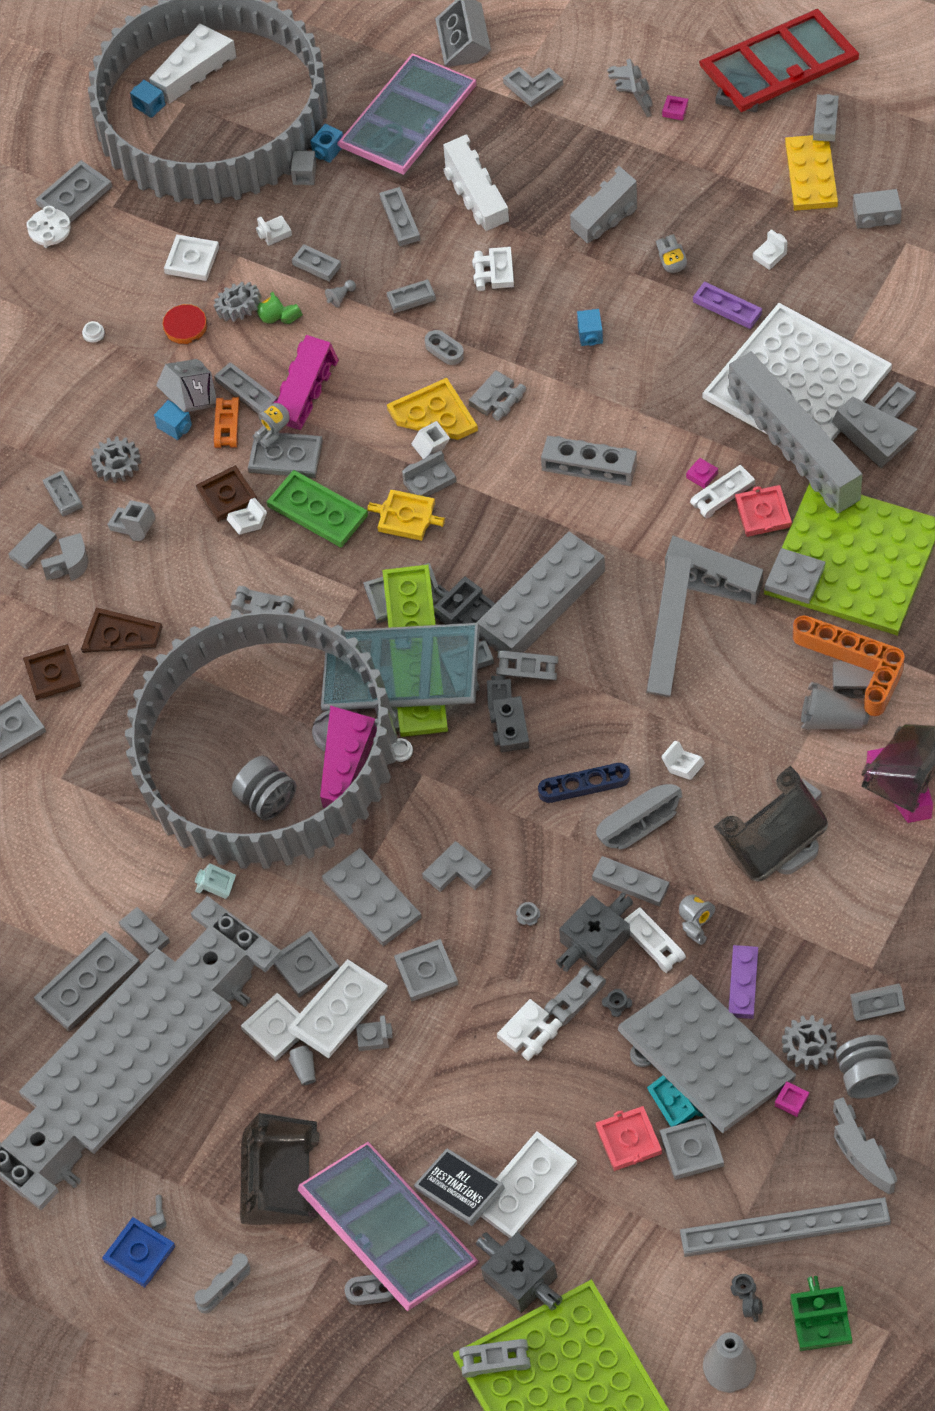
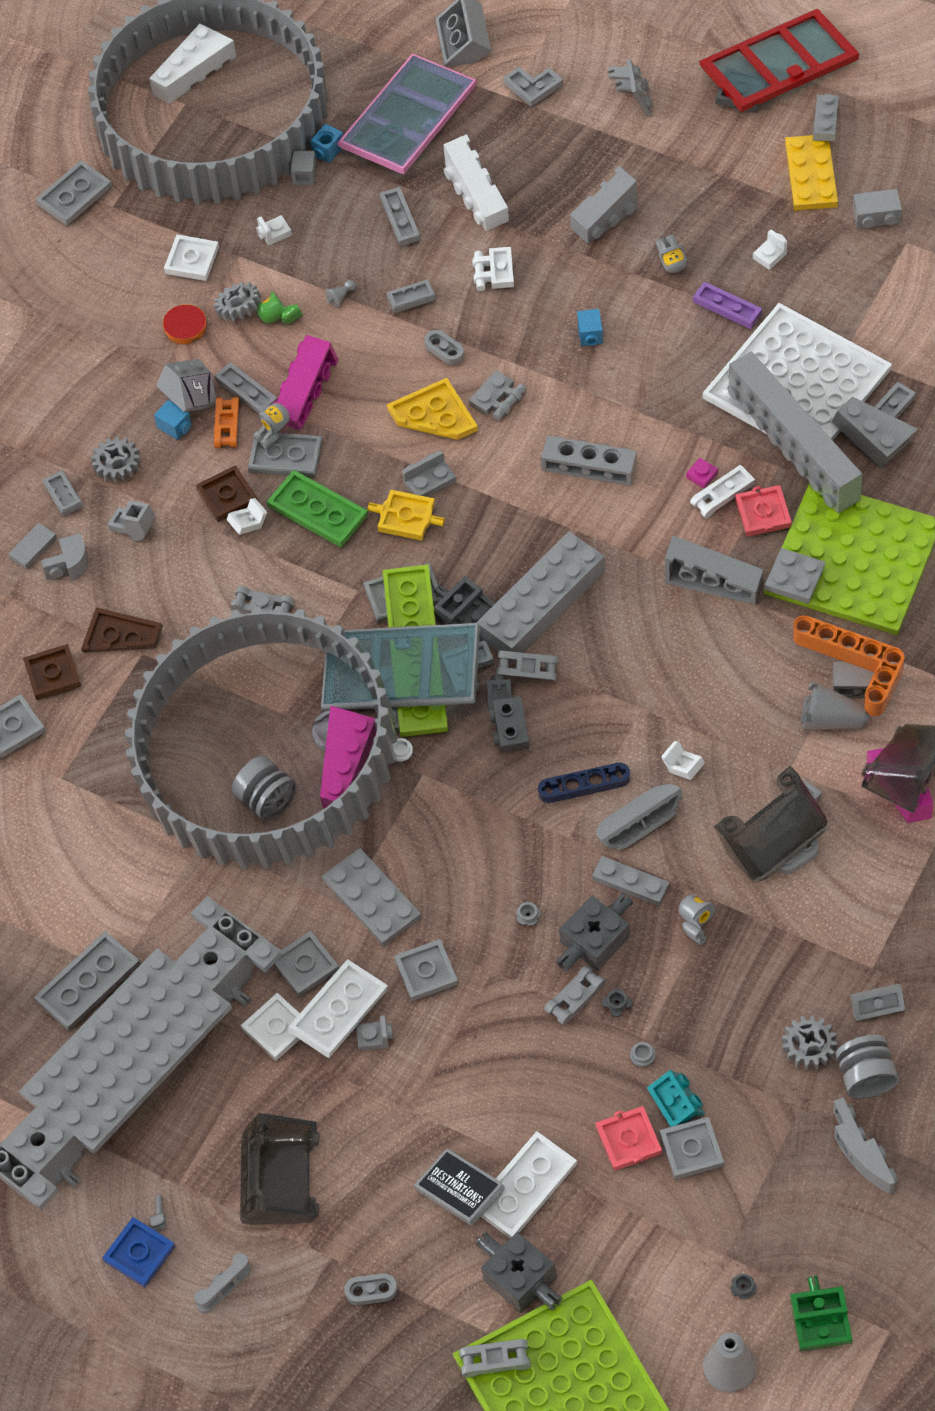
white plate [27,206,71,248] -> none
white plate [82,321,105,343] -> none
light grey plate [119,907,170,956] -> none
dark azure brick [130,80,166,118] -> none
light aqua bracket [195,863,236,899] -> none
light grey cone [289,1046,316,1086] -> none
light grey plate [292,244,341,282] -> none
clear light blue door [298,1142,479,1311] -> none
white brick [411,421,450,459] -> none
light grey plate [422,841,492,892] -> none
white plate [497,999,562,1061] -> none
light grey plate [618,975,796,1133] -> none
white plate [624,907,686,973] -> none
light grey tile [646,554,692,697] -> none
dark pink plate [662,95,688,121] -> none
light grey tile [680,1197,891,1257] -> none
medium lavender plate [729,945,758,1019] -> none
dark grey plate [742,1291,763,1322] -> none
dark pink plate [775,1081,809,1117] -> none

